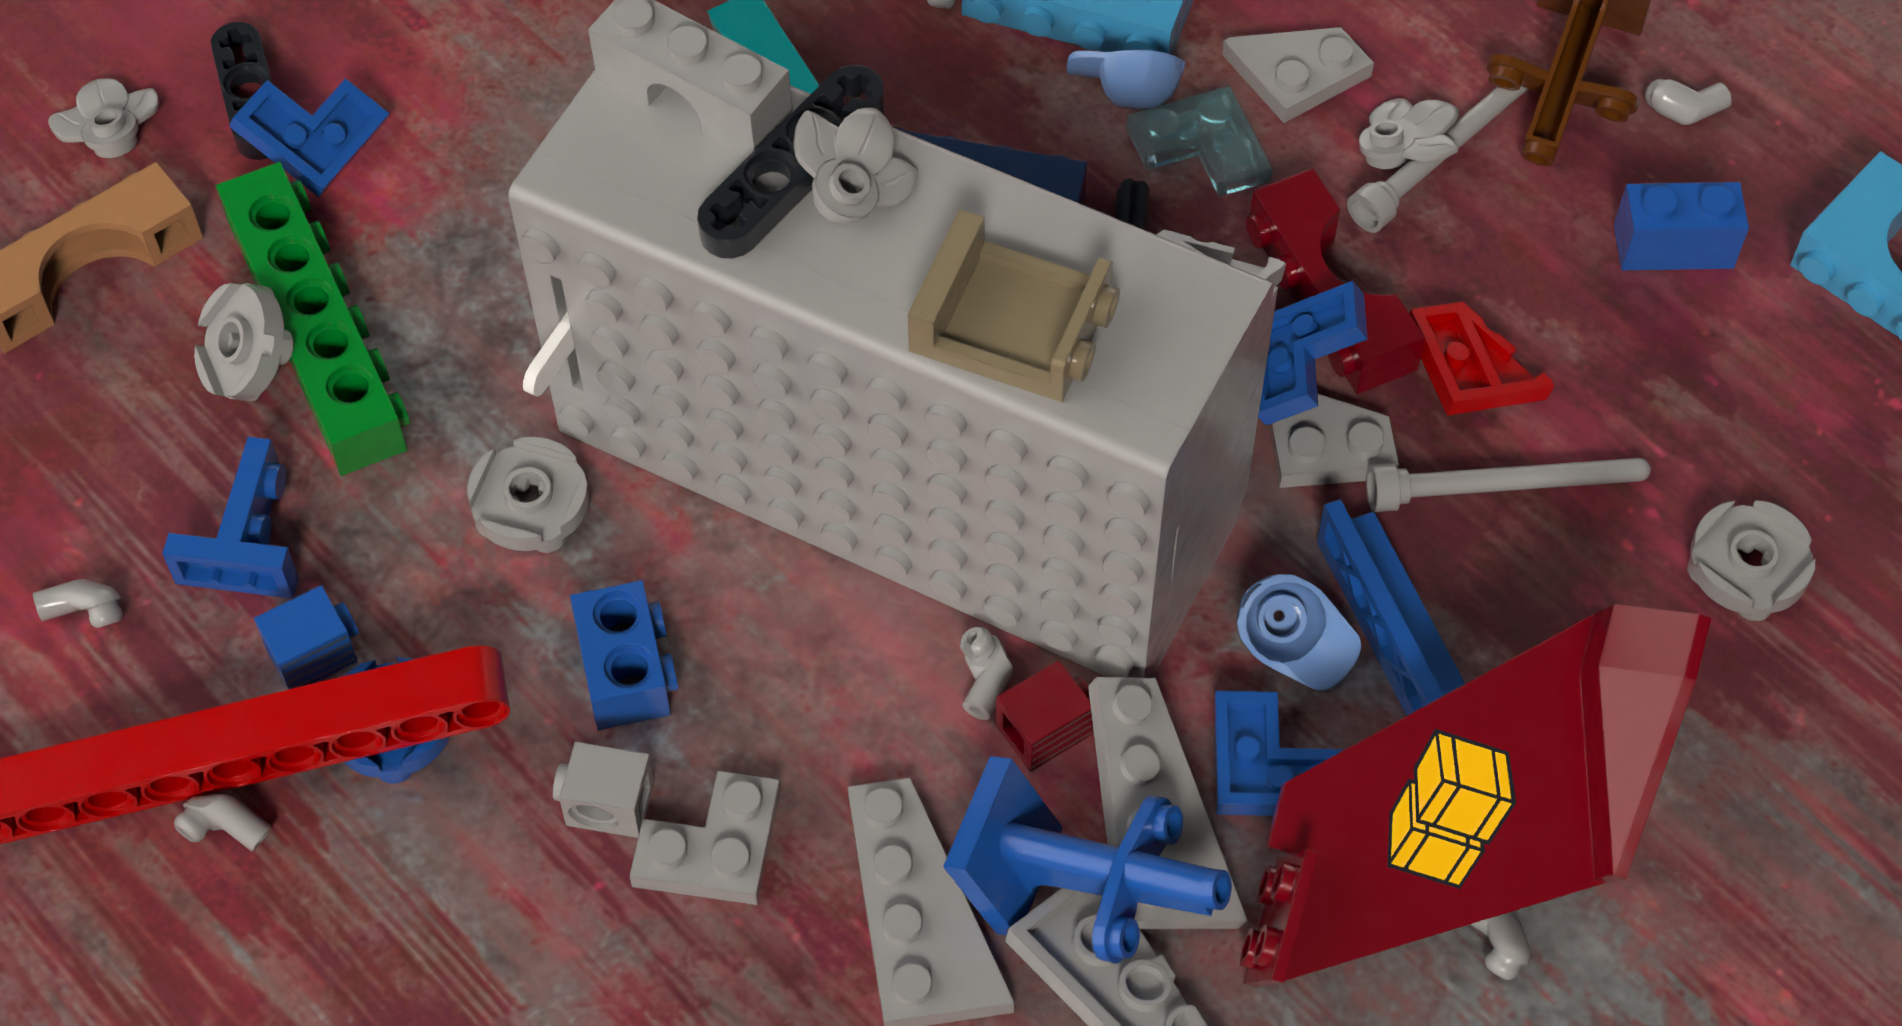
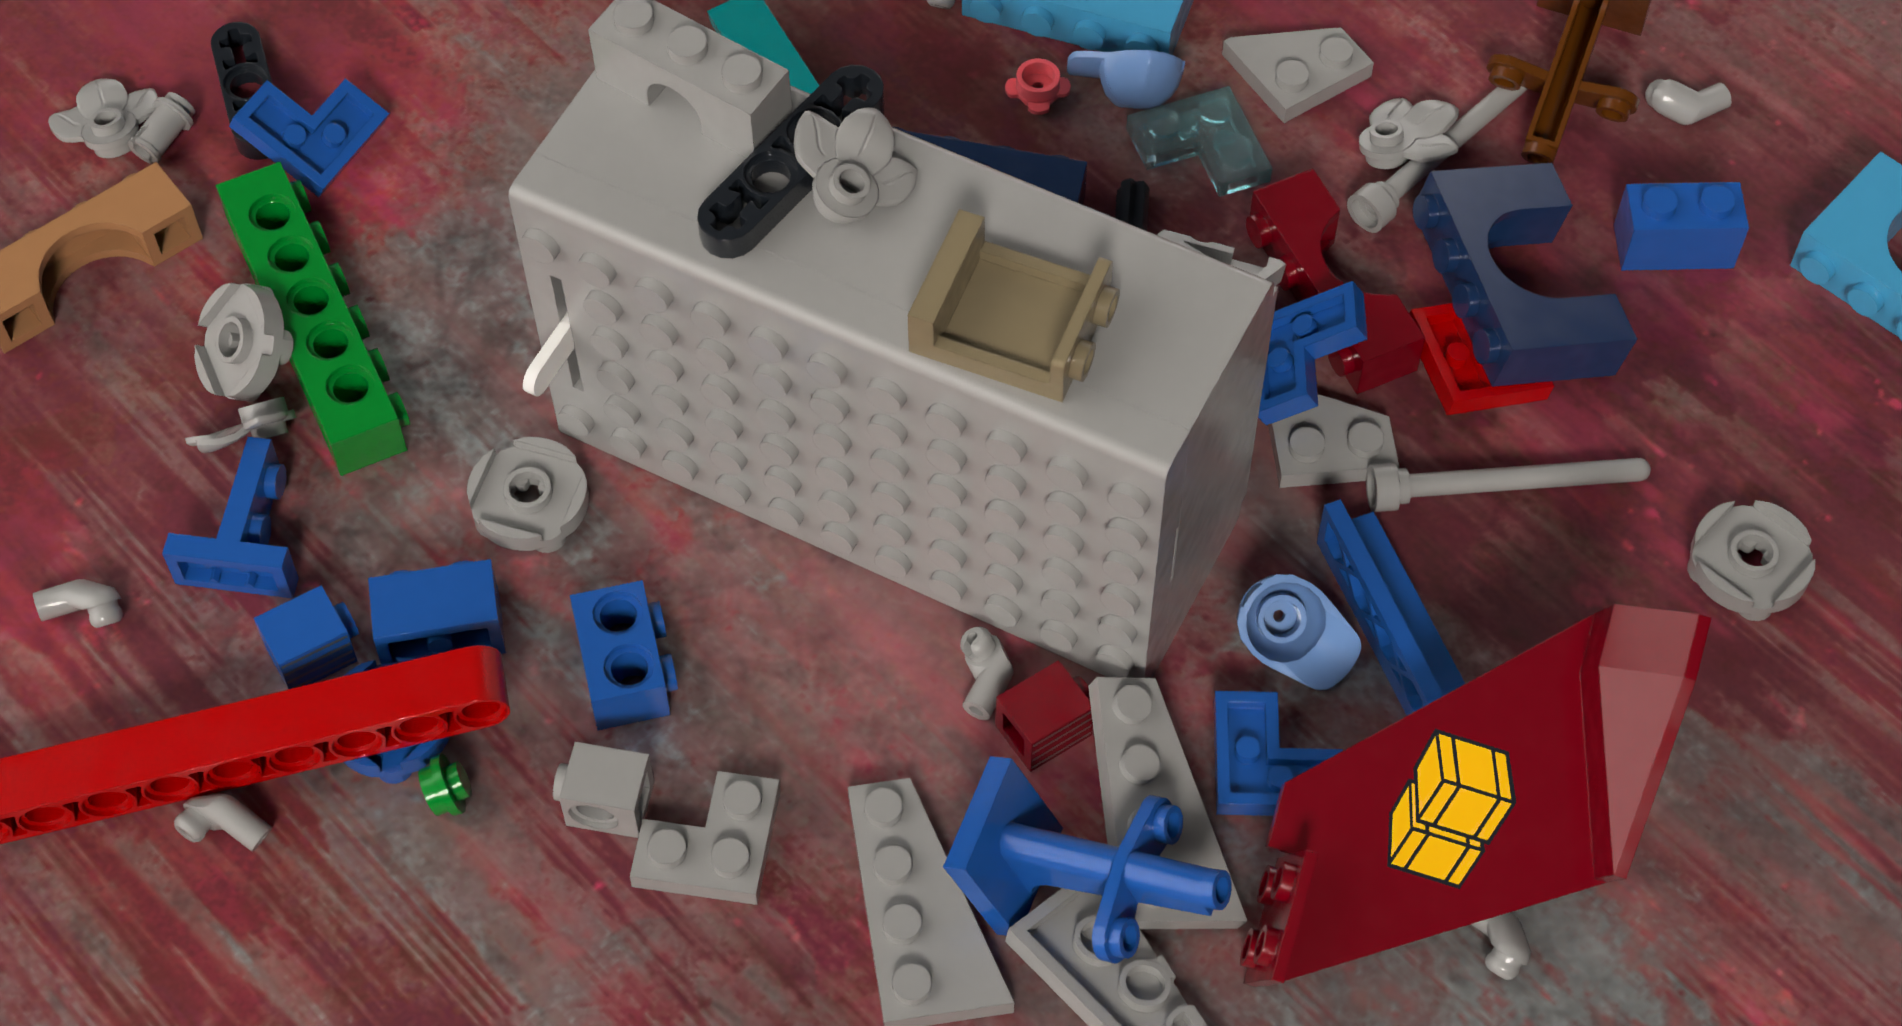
none -> light grey pin [128,92,195,164]
none -> light grey plate [185,397,297,453]
none -> blue brick [368,559,506,664]
none -> green plate [418,754,472,816]
none -> coral plate [1005,58,1071,115]
none -> dark blue arch [1412,163,1637,387]

